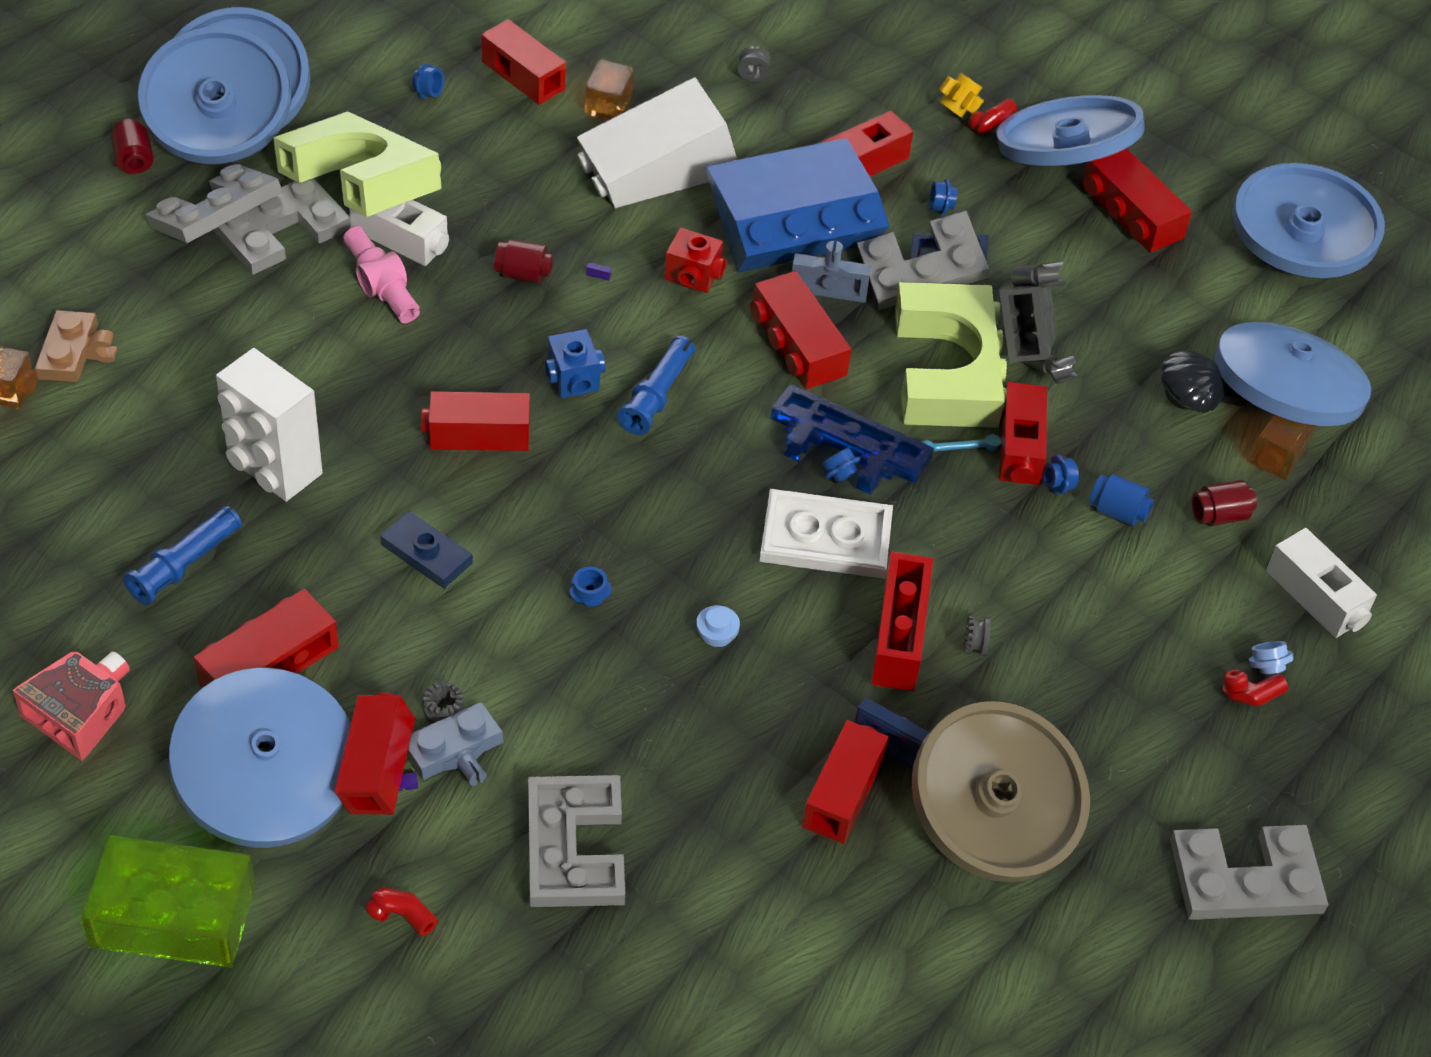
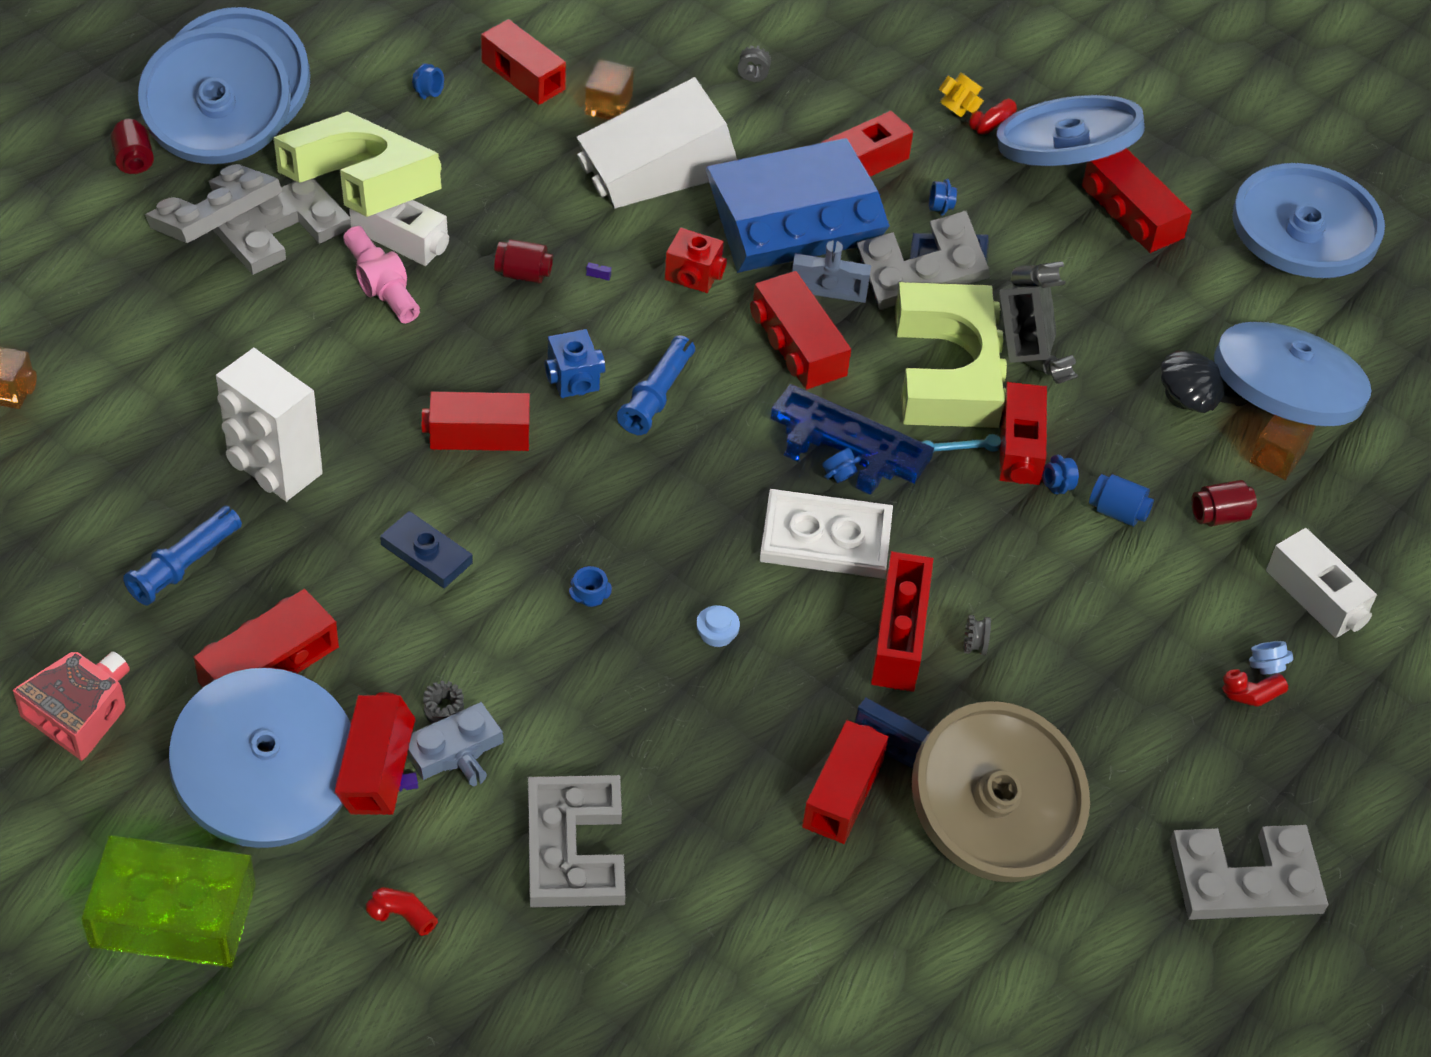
medium nougat plate [35,310,118,383] -> none

